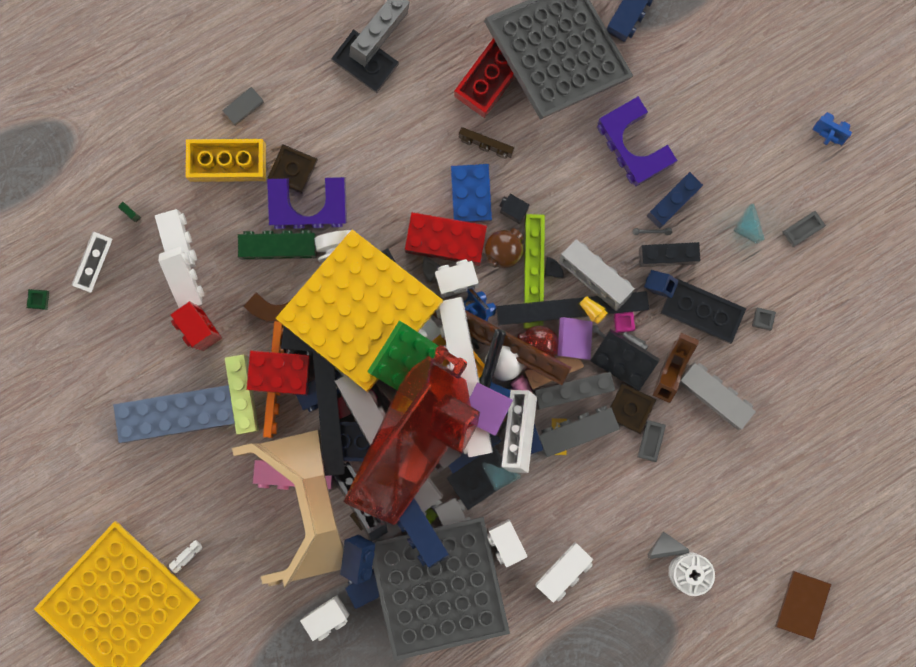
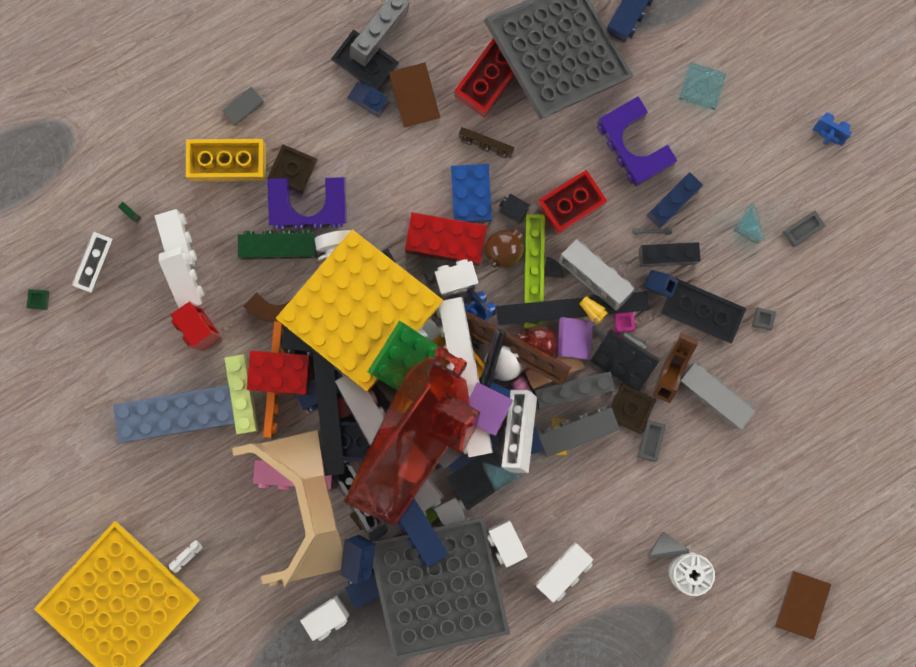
none -> dark blue slope [347,82,389,118]
none -> reddish brown tile [389,62,440,128]
none -> red brick [537,169,607,236]
none -> clear light blue tile [679,62,726,110]

